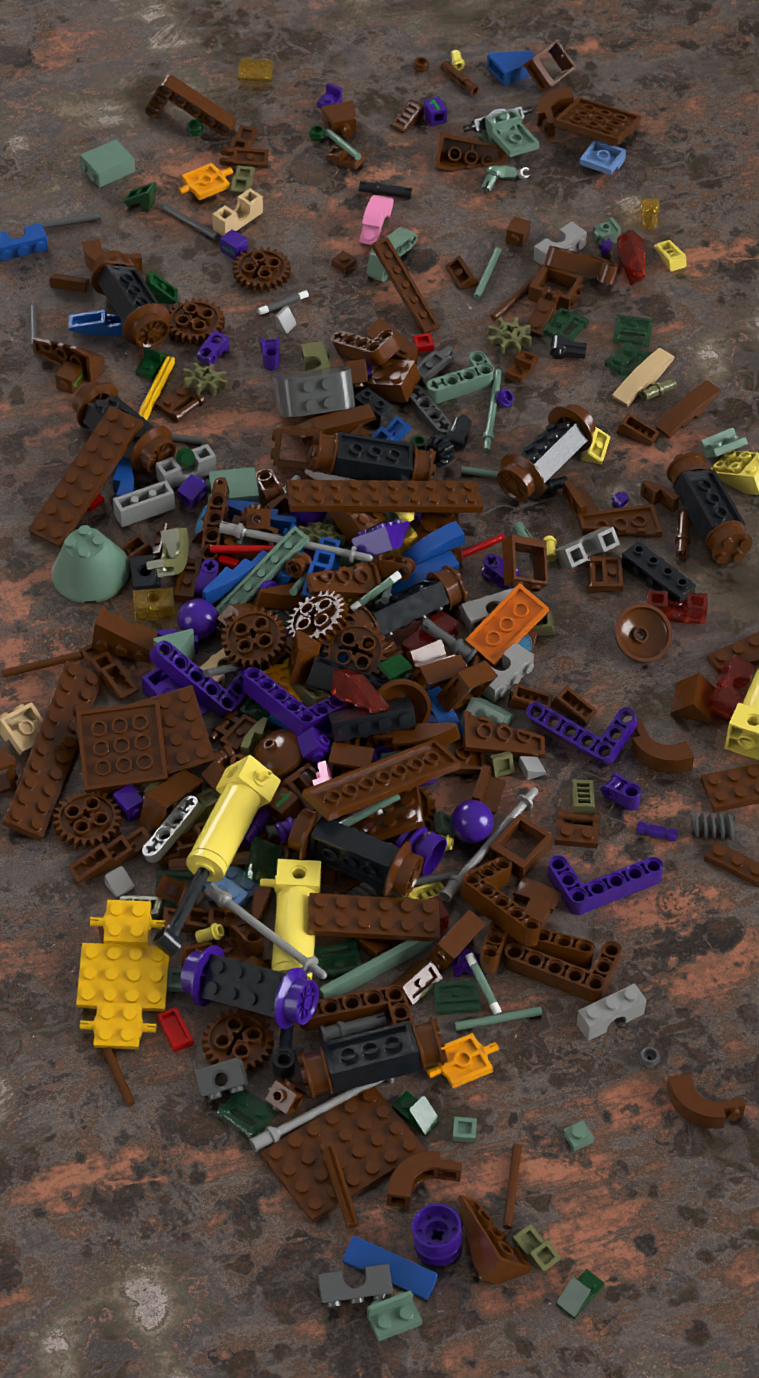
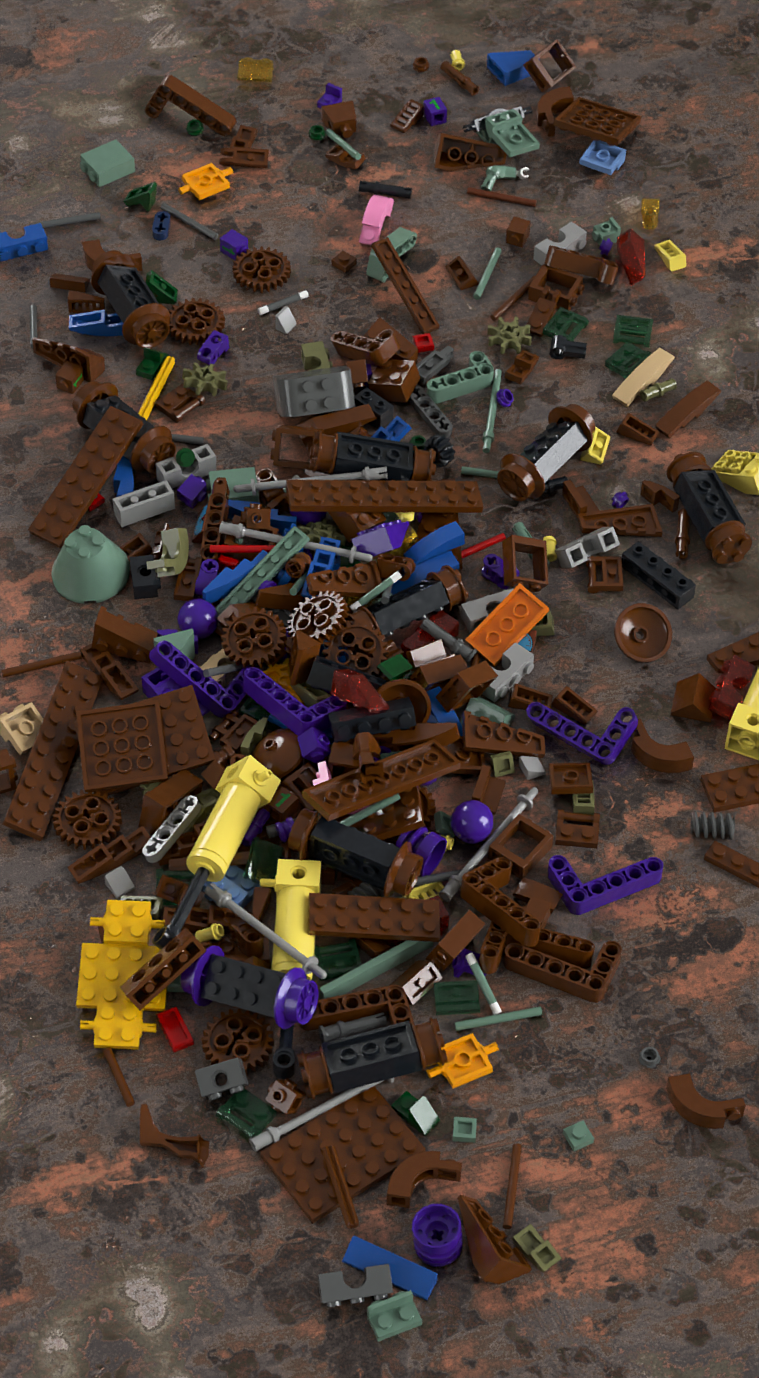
dark purple brick [113,786,143,823] -> none
clear yellow brick [133,587,175,621] -> none
tan arch [212,188,263,236] -> none
olive slope [230,165,255,193] -> none
dark purple piece [260,337,280,371] -> none
black piece [446,415,472,451] -> none
slope [556,1269,605,1319] -> none
light grey arch [576,983,646,1041] -> none
dark purple piece [600,773,641,810] -> none
dark purple axle [636,821,678,842] -> none
clear red arch [646,590,708,624] -> none
sand green bracket [700,428,748,458] -> none
none -> reddish brown slope [68,291,105,313]
none -> reddish brown brick [120,927,207,1010]
none -> reddish brown animal [140,1104,209,1168]
none -> dark blue beam [152,211,171,241]
none -> light grey bar [233,466,388,496]
none -> reddish brown animal [352,732,384,784]
none -> copper bar [467,187,537,207]
none -> reddish brown tile [548,763,593,794]

